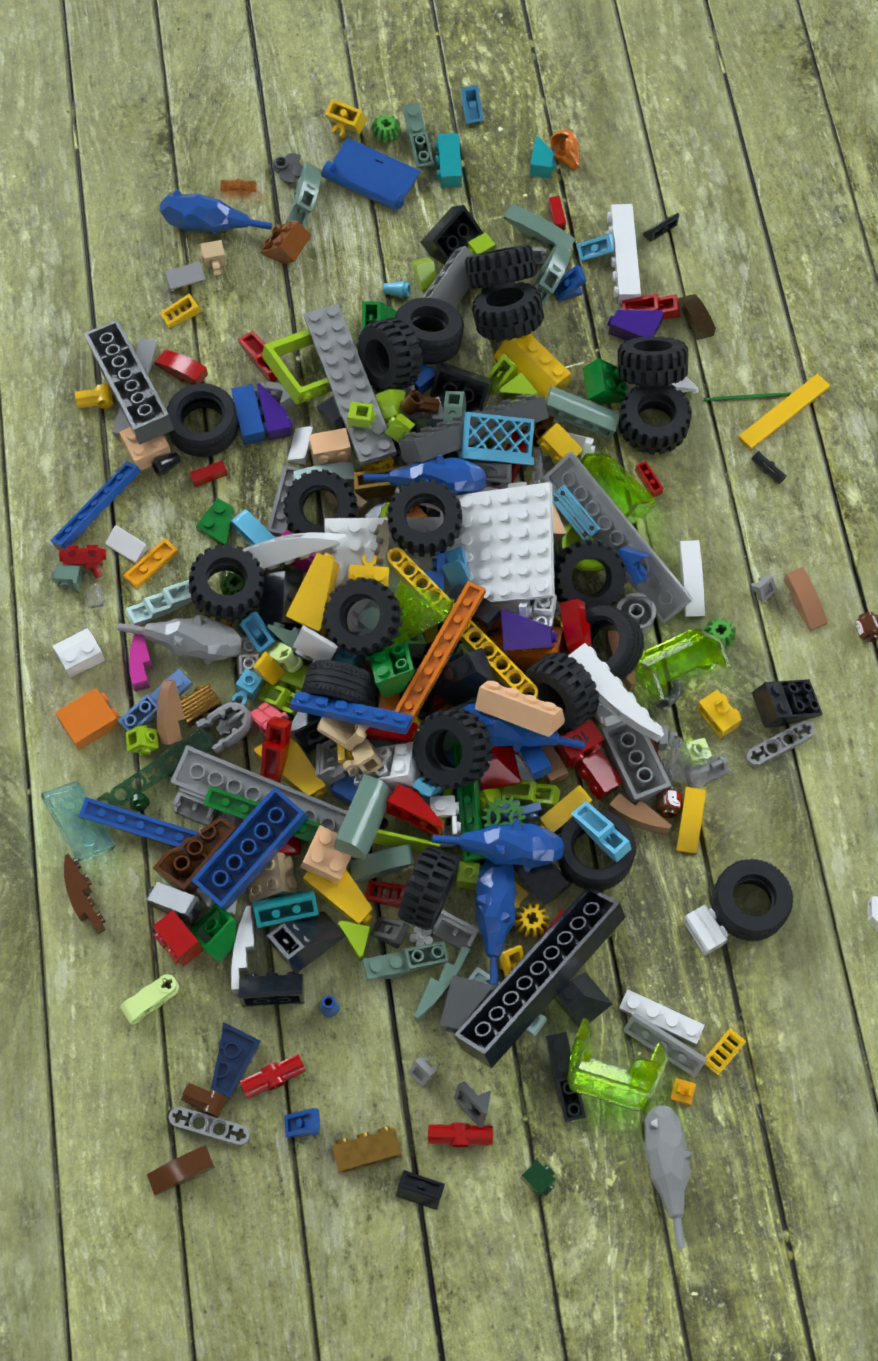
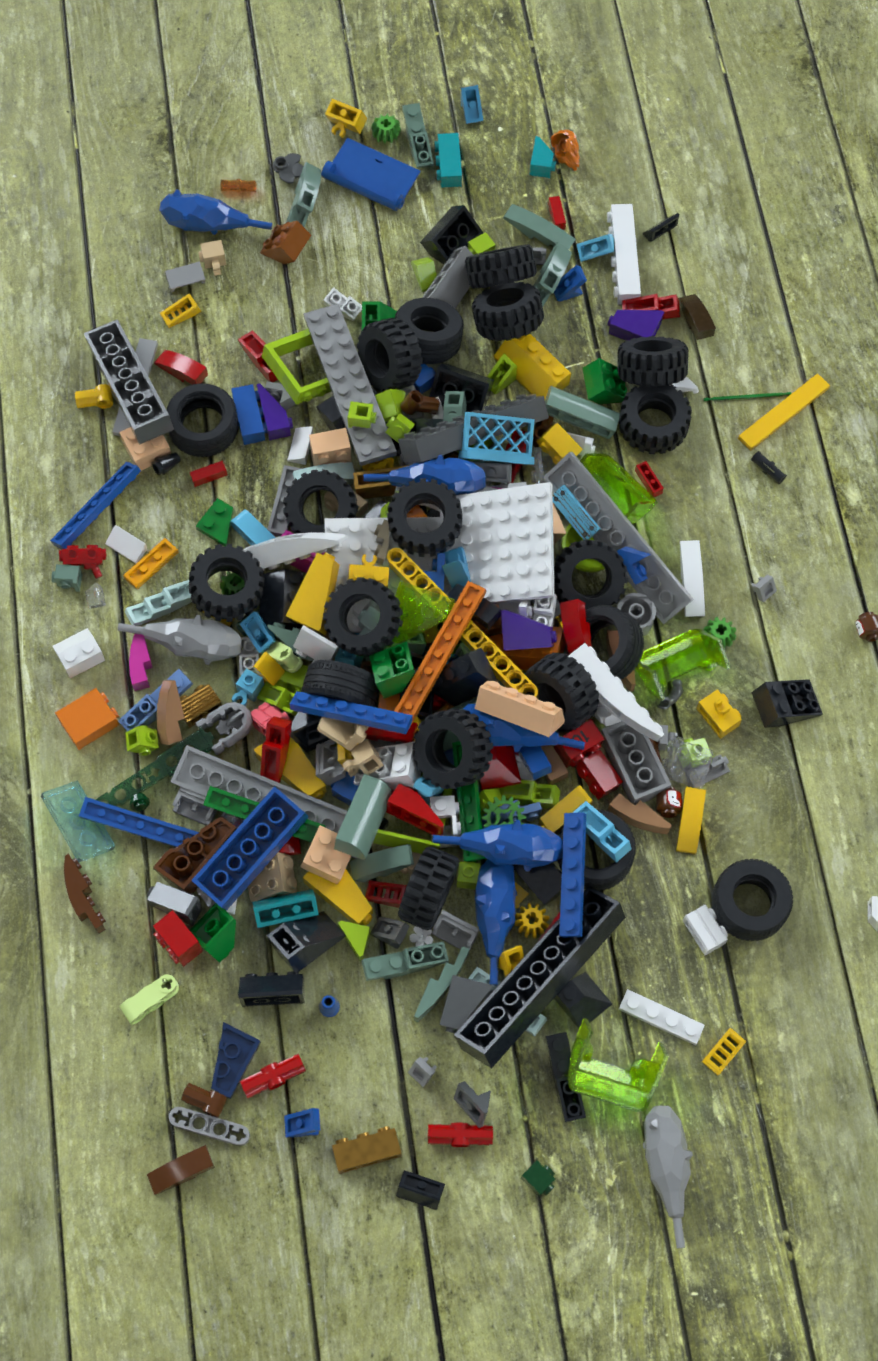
white slope [231,906,255,994] -> none
medium azure cone [383,281,411,299] -> none
lime slope [500,373,538,399] -> none
light grey plate [623,1012,707,1078] -> none
light orange tile [670,1078,696,1106] -> none
light grey beam [746,721,815,768] -> none
nougat slope [784,567,828,631] -> none
none -> white slope [322,287,362,321]
none -> blue plate [559,812,586,938]

